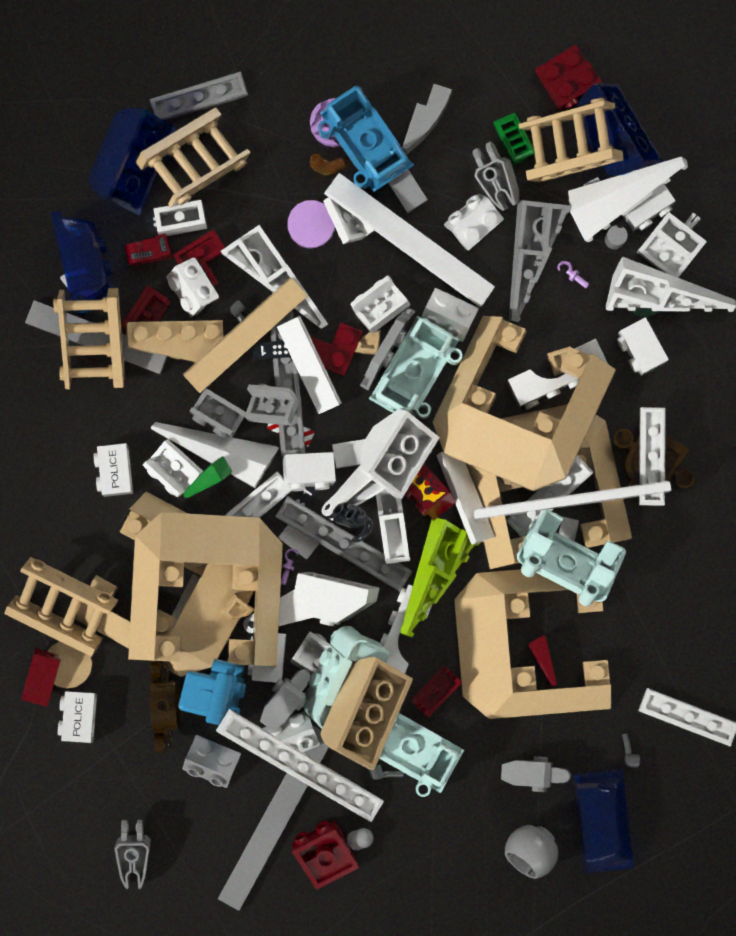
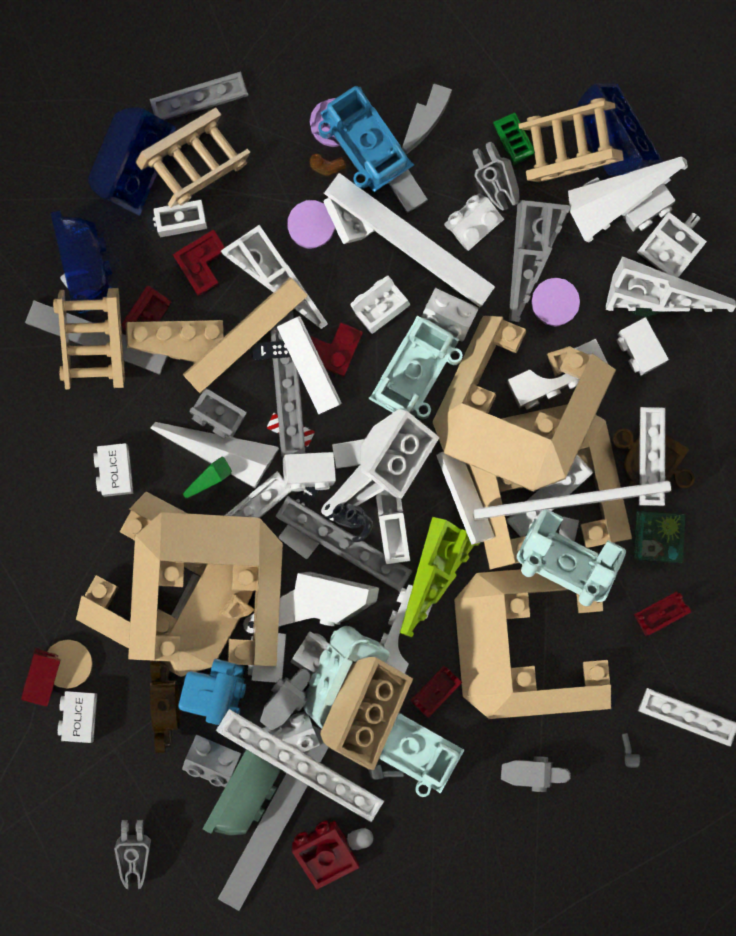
tan fence [4,557,118,657] -> none
dark red leg [124,233,173,266] -> none
white bracket [143,439,204,497] -> none
white bracket [166,258,219,318] -> none
dark grey hand [230,300,246,322] -> none
light grey bracket [245,384,300,426] -> none
lavender hand [281,549,299,585] -> none
tan tile [355,330,381,355] -> none
light grey wing [360,307,416,391] -> none
dark red brick [405,463,456,521] -> none
light grey wheel [505,825,559,879] -> none
dark red slope [527,635,557,686] -> none
dark red plate [535,44,602,111] -> none
lavender hand [557,261,589,288] -> none
clear blue windscreen [574,769,634,873] -> none
light grey piece [605,225,628,250] -> none
none -> sand green windscreen [203,749,281,835]
none -> lavender tile [531,278,580,326]
none -> clear green tile [633,511,686,563]
none -> dark red hinge [634,591,691,636]

